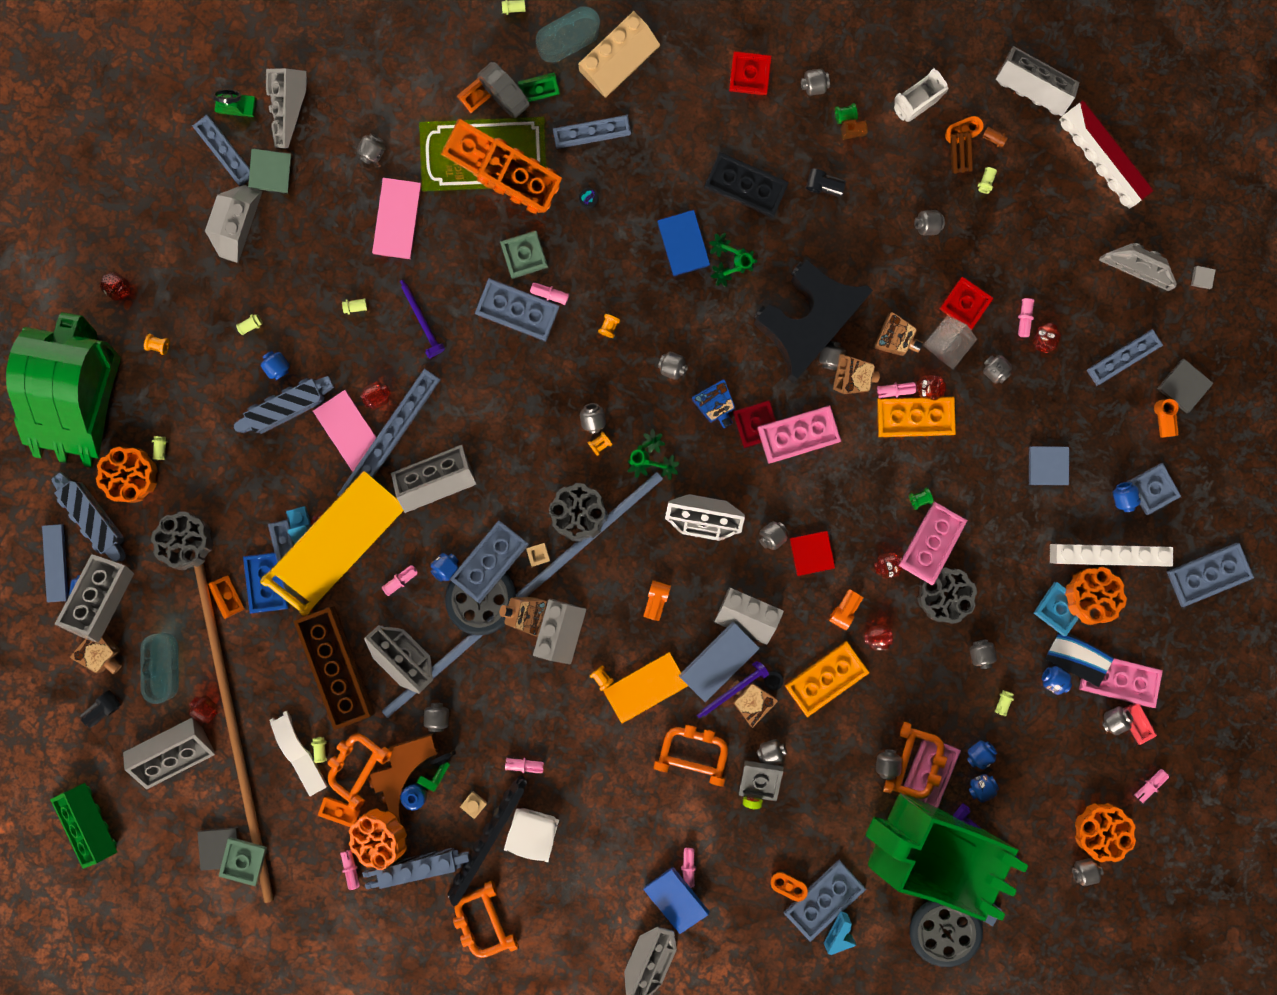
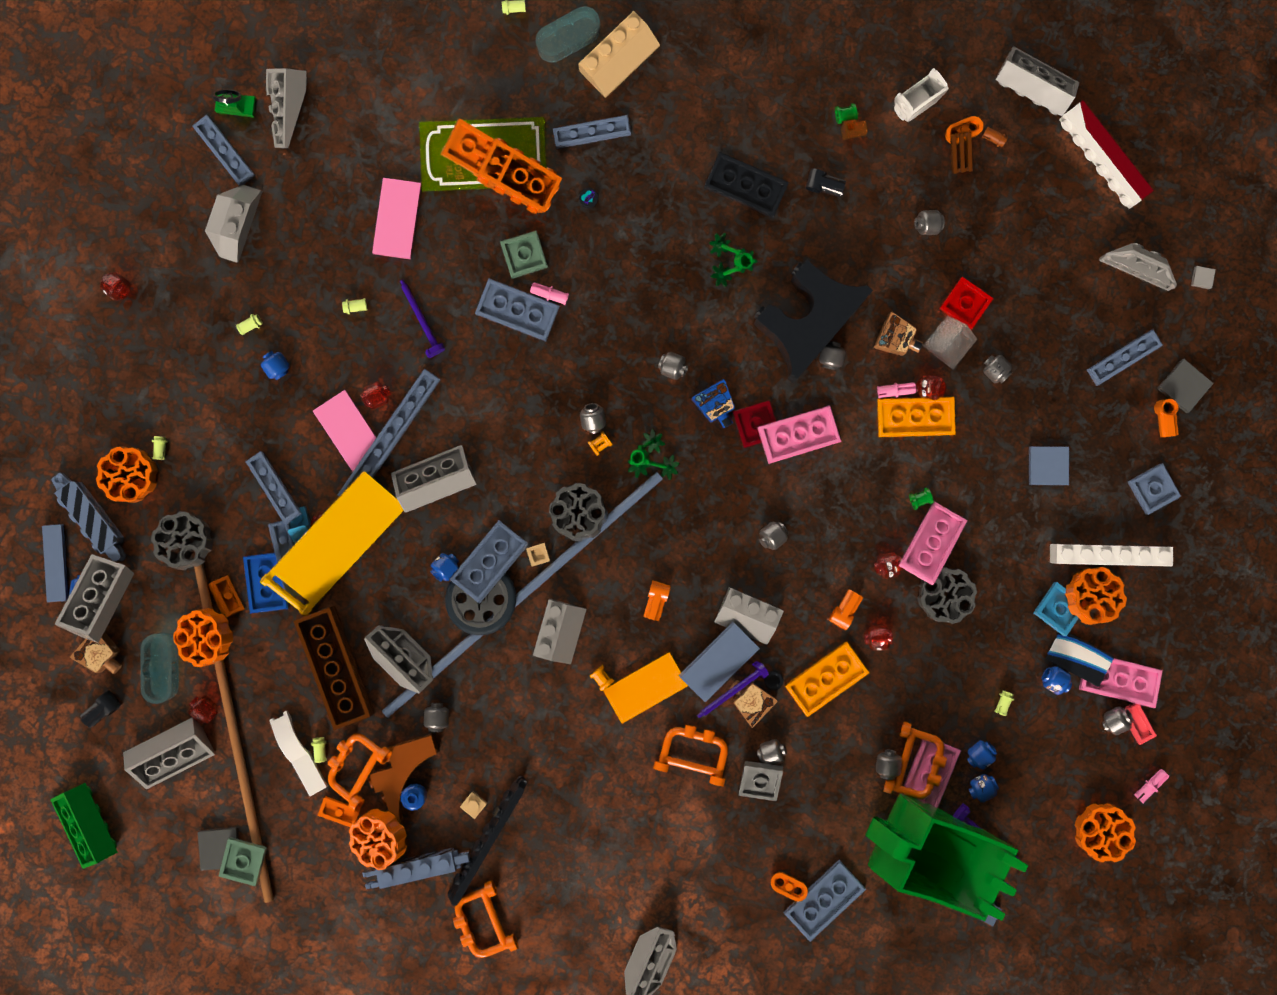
green piece [6,312,121,468] -> none
light orange bush [144,334,170,355] -> none
sand blue hinge [234,376,334,434] -> none
sand green tile [248,149,291,193] -> none
bright pink axle [340,849,360,890] -> none
flat silver head [357,133,385,164] -> none
bright pink axle [382,565,418,596] -> none
green piece [417,750,456,792] -> none
orange slope [457,78,491,113] -> none
dark grey connector [477,62,530,119] -> none
torso [499,597,547,637] -> none
white piece [504,808,559,862] -> none
bright pink axle [505,758,544,773] -> none
green slope [518,73,560,102] -> none
light orange bush [598,314,620,338] -> none
tile [643,867,710,934] -> none
blue tile [657,210,710,276] -> none
light grey wedge [665,494,745,541] -> none
bright pink axle [681,848,696,888] -> none
red tile [729,51,771,95] -> none
lime tile [743,796,763,809] -> none
red tile [789,531,835,576] -> none
flat silver head [801,69,830,96] -> none
dark azure slope [824,911,856,955] -> none
torso [833,354,880,394] -> none
dark grey wedge [910,901,983,967] -> none
flat silver head [970,640,997,669] -> none
yellowish green pin [978,167,997,194] -> none
bright pink axle [1018,298,1035,337] -> none
clear red head [1032,323,1061,353] -> none
flat silver head [1072,858,1103,886] -> none
blue head [1113,482,1141,512] -> none
sand blue tile [1167,543,1254,607] -> none
none -> orange connector [173,608,233,667]
none -> sand blue tile [245,451,302,525]

